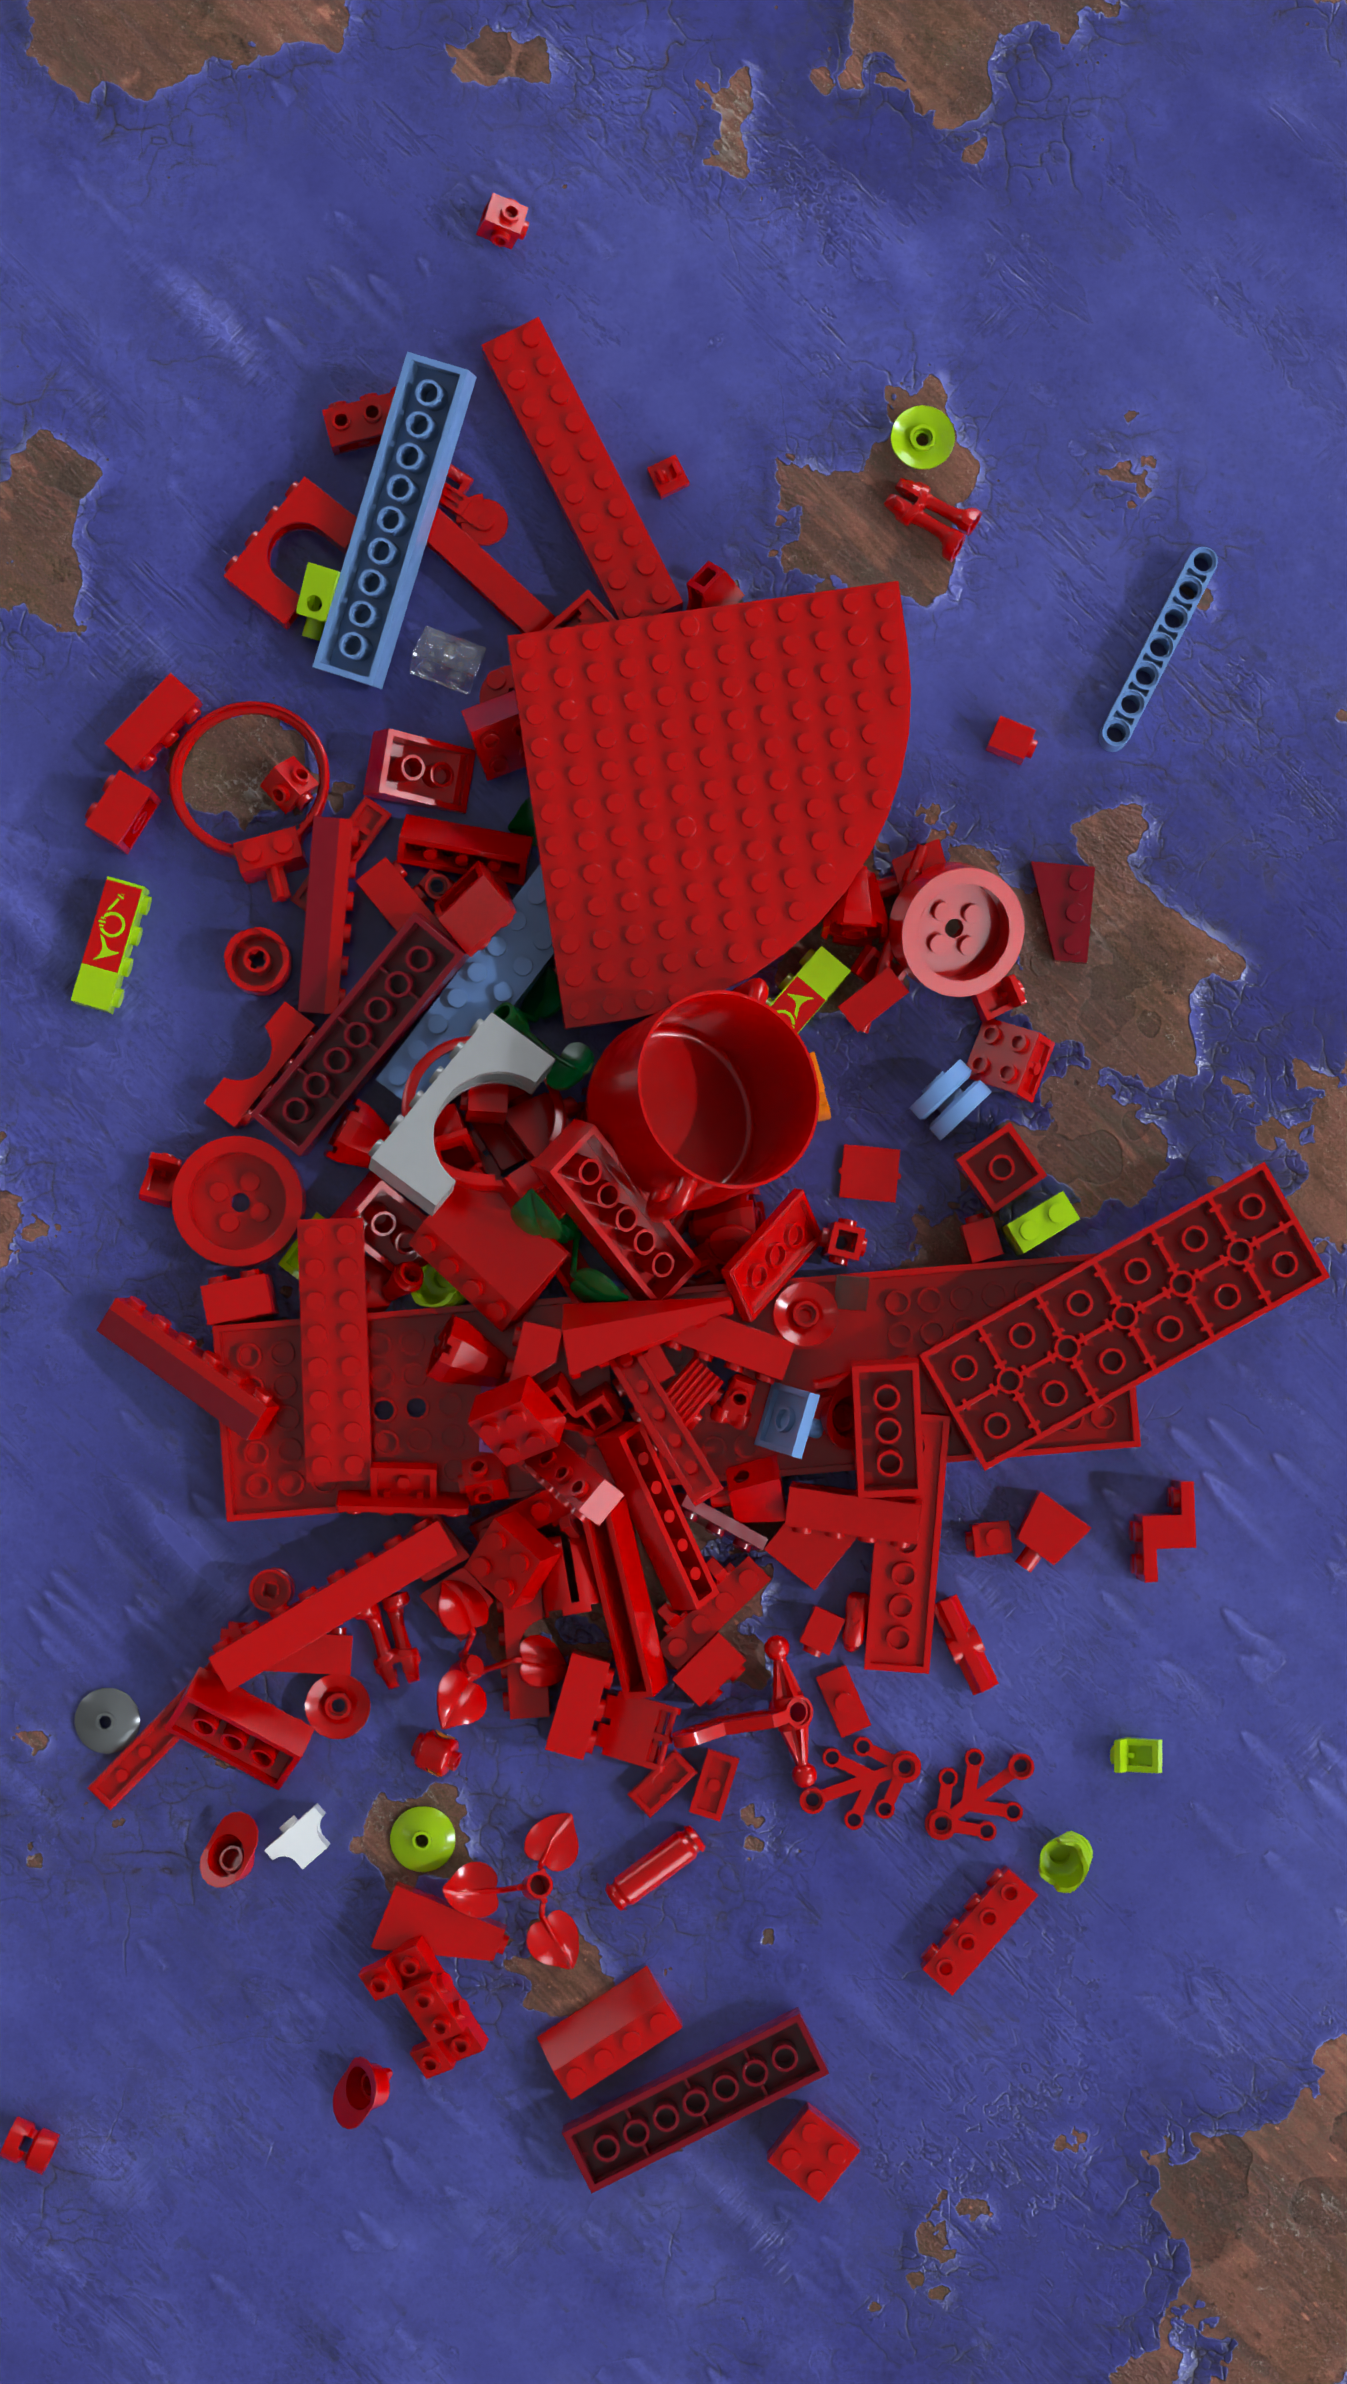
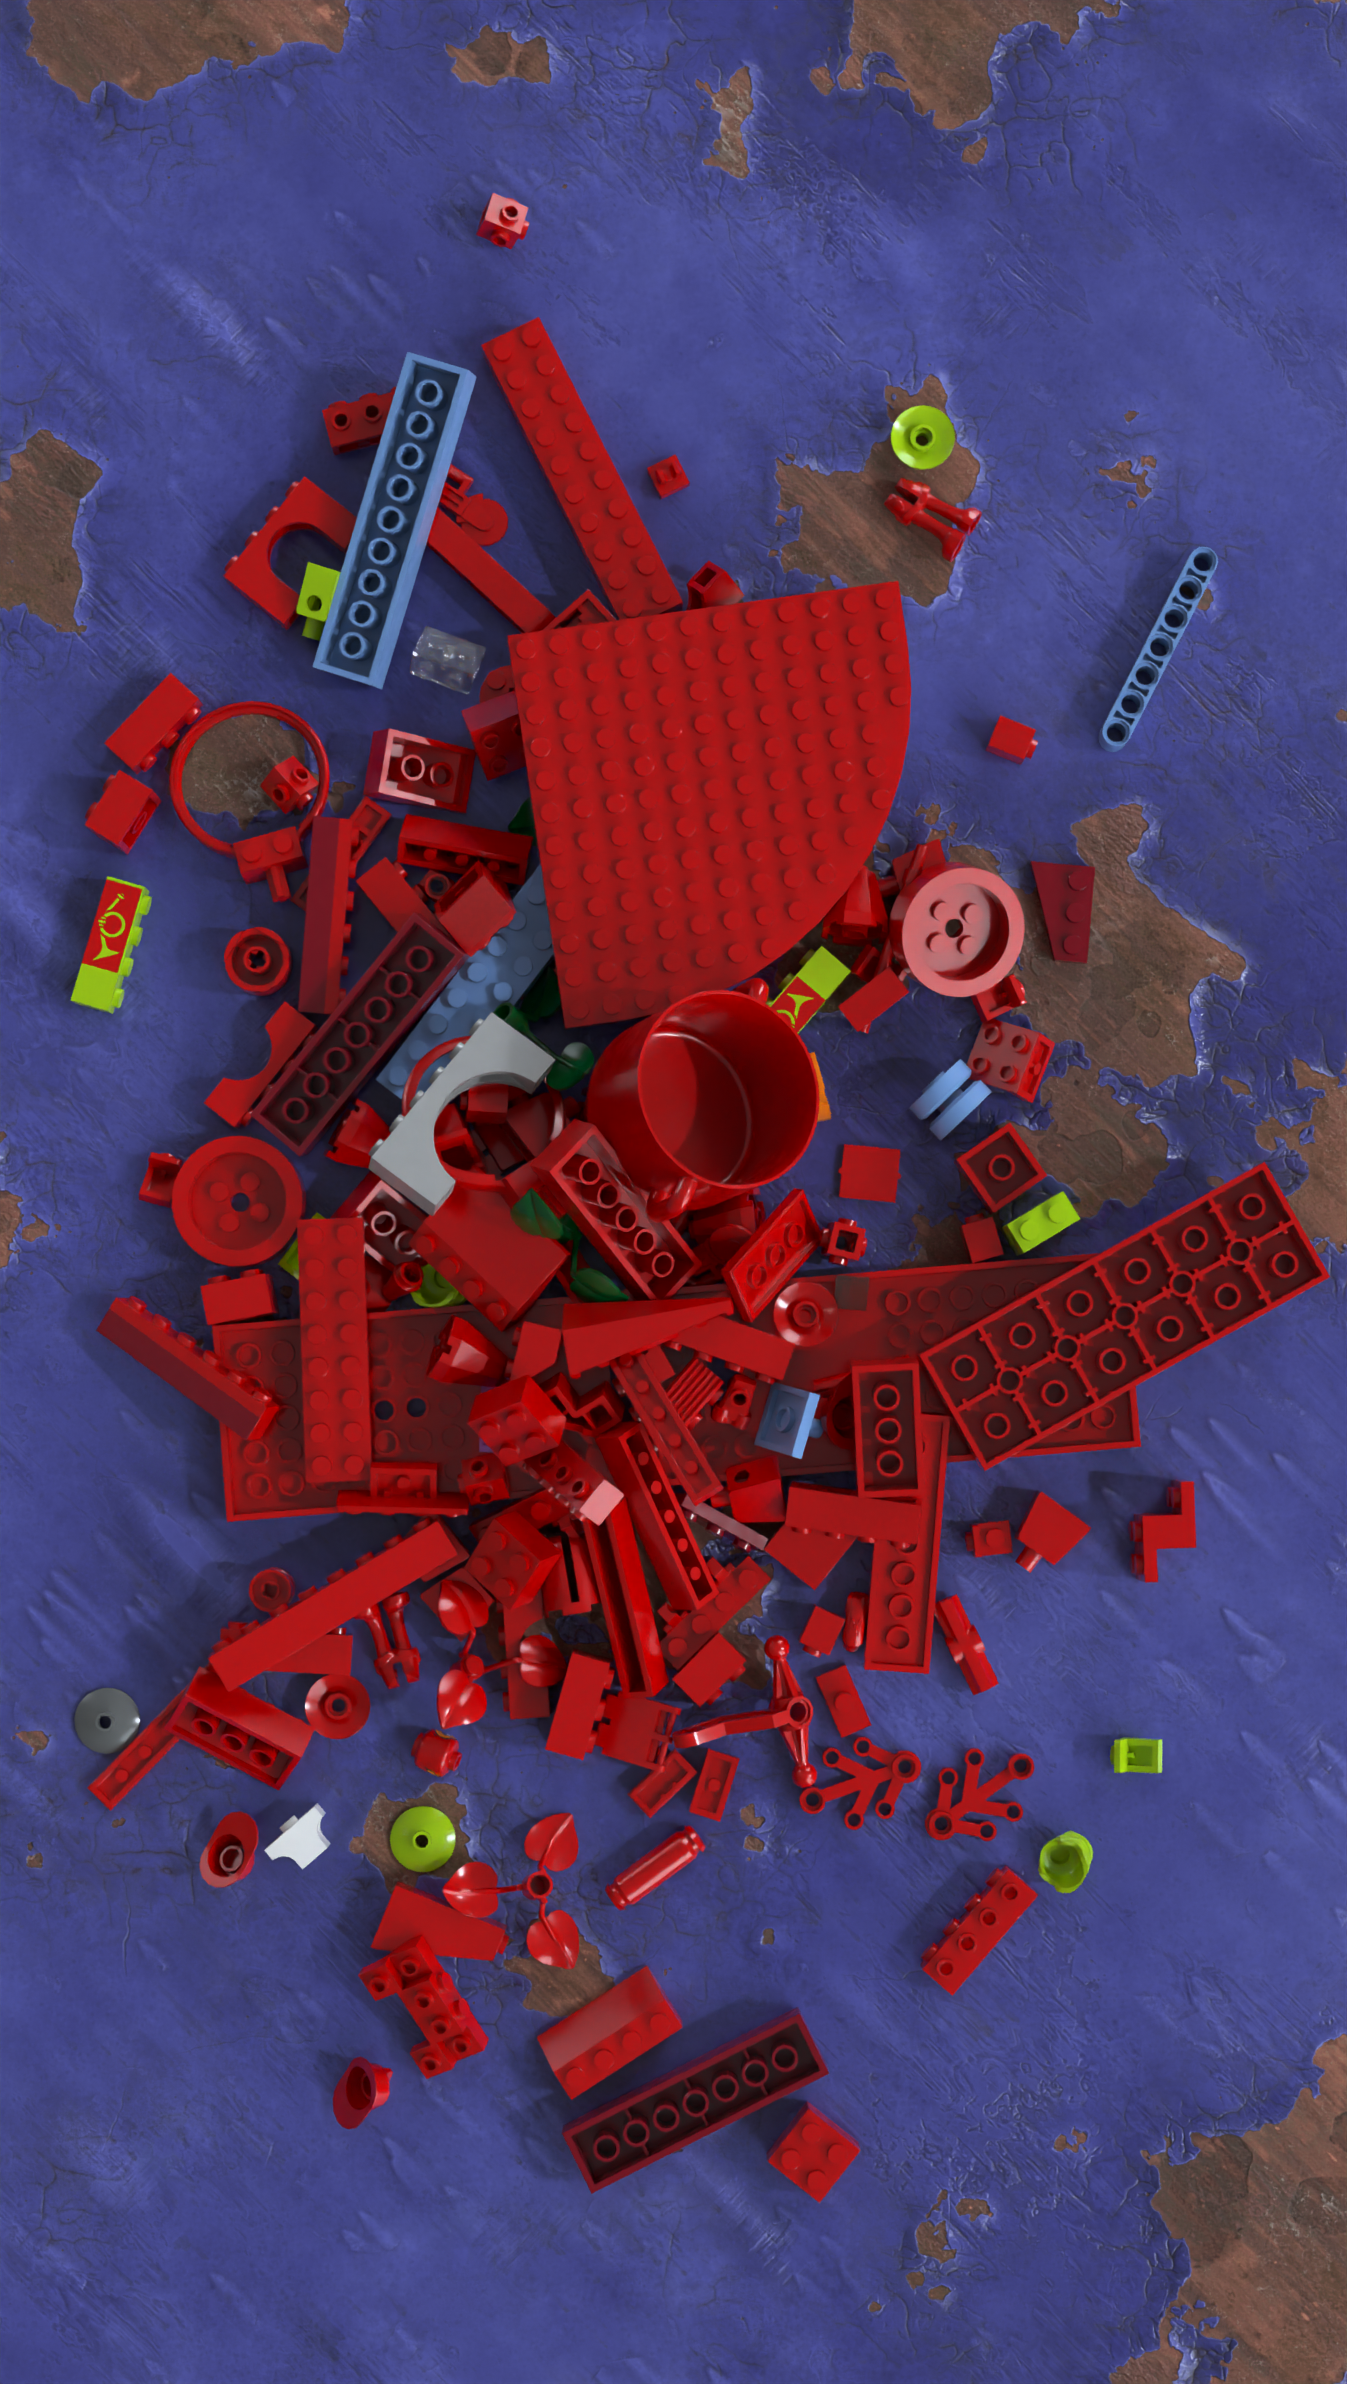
red wheel [0,2116,61,2175] -> none

